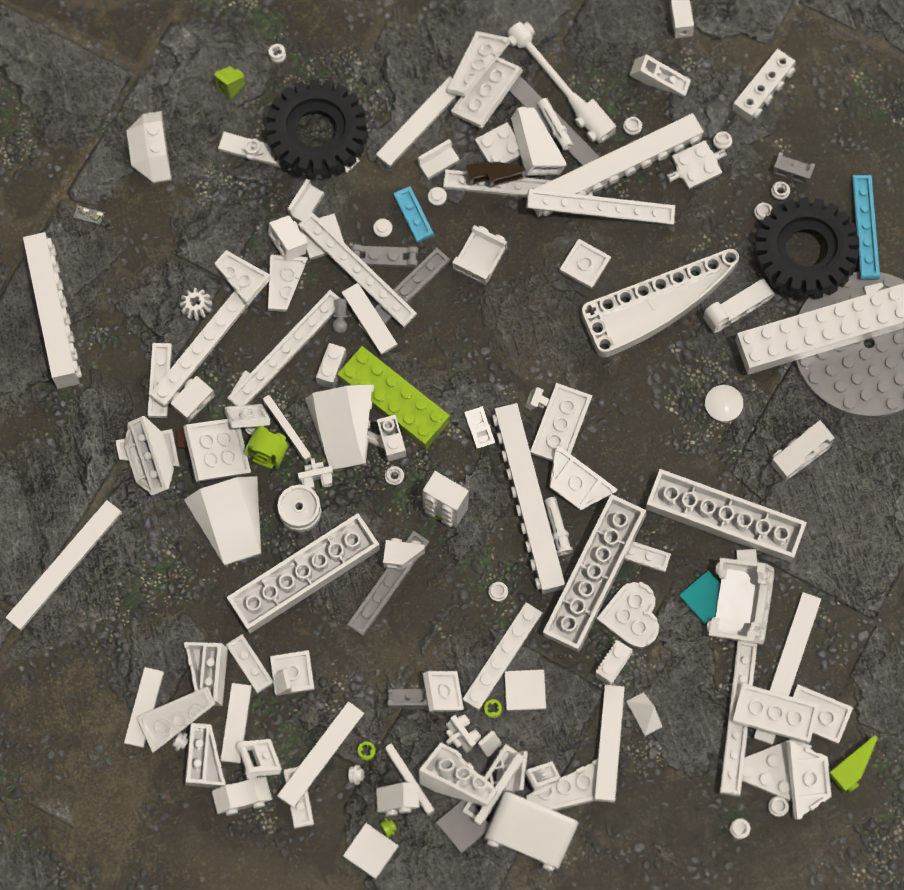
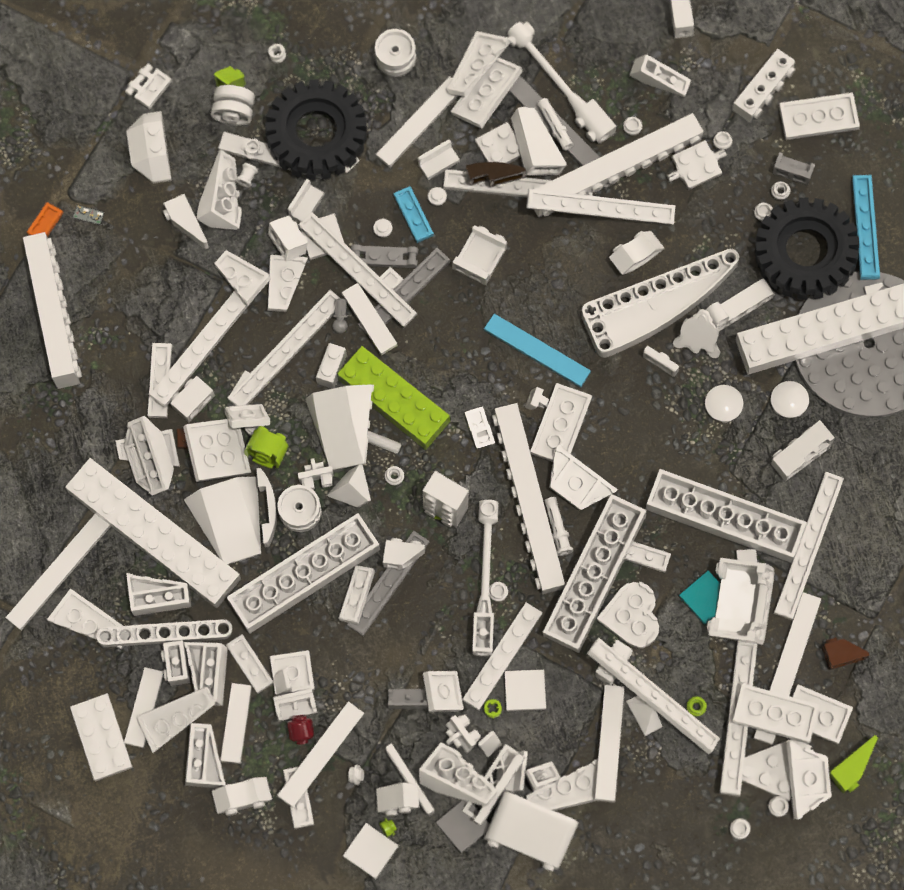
white plate [172,732,189,751] -> none
white gear [180,288,212,321] -> none
white plate [236,739,281,779] -> none
white tile [263,395,312,464] -> none
lime bush [358,741,376,760] -> none
white slope [377,415,406,461] -> none
white plate [559,239,611,290] -> none
none -> orange plate [27,202,63,237]
none -> white wing [47,589,131,649]
none -> white brick [65,458,241,609]
none -> white plate [70,693,133,781]
none -> white beam [96,620,232,647]
none -> white plate [125,64,172,109]
none -> white wedge [126,573,192,616]
none -> white brick [161,640,190,686]
none -> white slope [163,194,209,249]
none -> white wedge [196,150,242,230]
none -> white wheel [211,85,255,125]
none -> white bush [236,163,258,188]
none -> white slope [257,468,277,547]
none -> white hinge [273,688,317,721]
none -> dark red head [287,715,314,745]
none -> white slope [326,464,371,507]
none -> white tile [339,565,375,624]
none -> white wheel [375,29,416,77]
none -> white tile [380,267,404,290]
none -> white bar [473,500,499,656]
none -> medium azure tile [484,314,591,388]
none -> white tile [587,638,720,754]
none -> white brick [609,231,664,275]
none -> white plate [643,346,679,377]
none -> white tile [673,309,720,358]
none -> lime plate [687,697,707,717]
none -> white dish [771,381,809,418]
none -> white tile [774,472,844,620]
none -> white plate [779,93,860,140]
none -> reddish brown slope [822,638,869,670]

